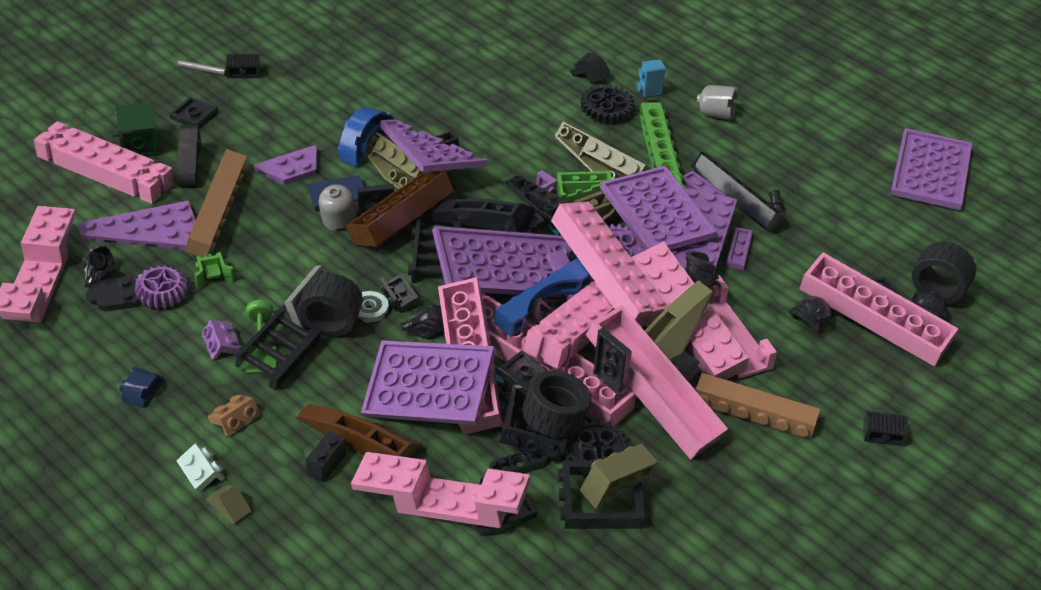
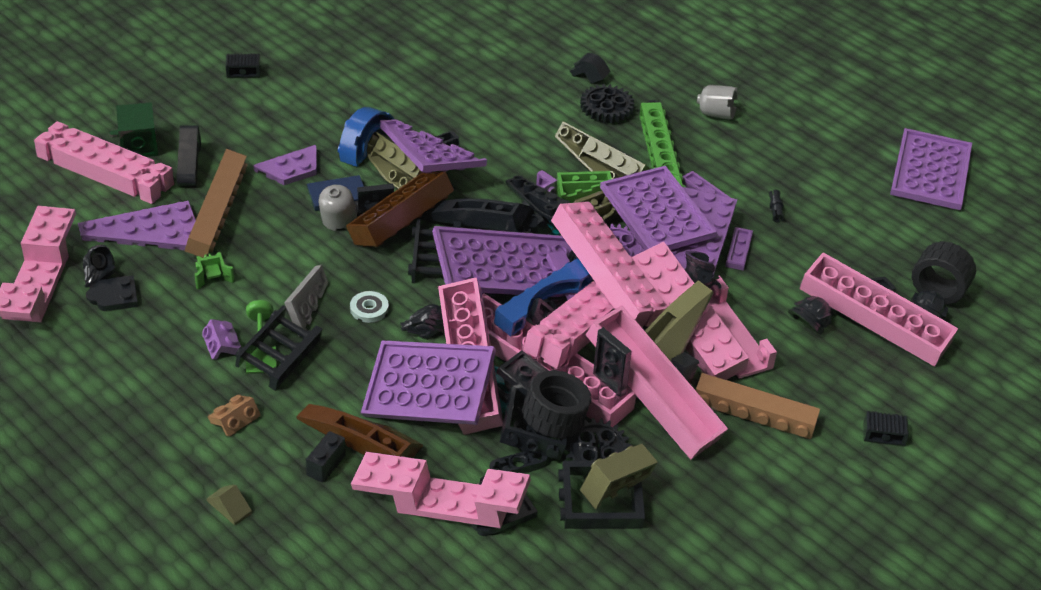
dark blue cylinder [119,367,165,408] -> none
medium lavender gear [135,265,188,310] -> none
black tile [169,97,218,129] -> none
light grey bar [177,60,226,75] -> none
light aqua bracket [177,443,225,492] -> none
black tyre [298,272,363,337] -> none
black bracket [379,273,420,313] -> none
dark azure brick [637,59,666,97] -> none
black beam [691,151,786,232] -> none

